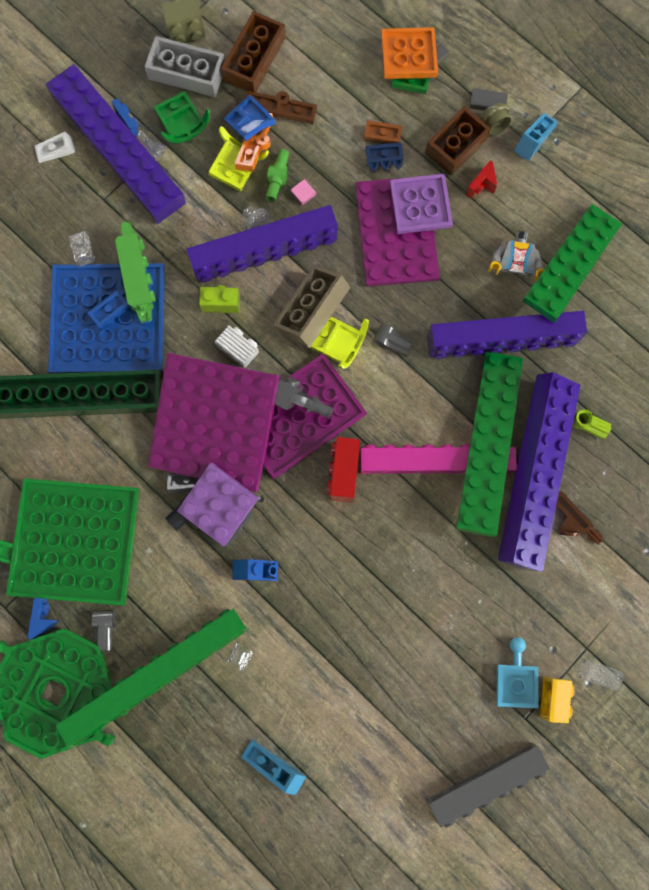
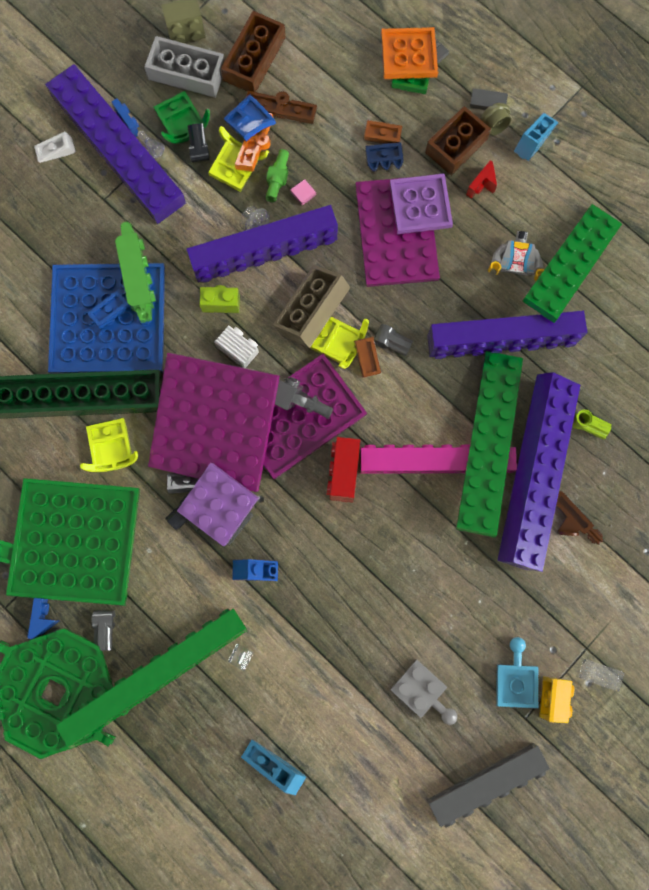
clear plate [68,231,95,267] -> none
none -> neon yellow piece [80,418,138,472]
none -> black piece [188,123,210,162]
none -> dark orange tile [354,336,381,378]
none -> light grey plate [391,659,458,725]

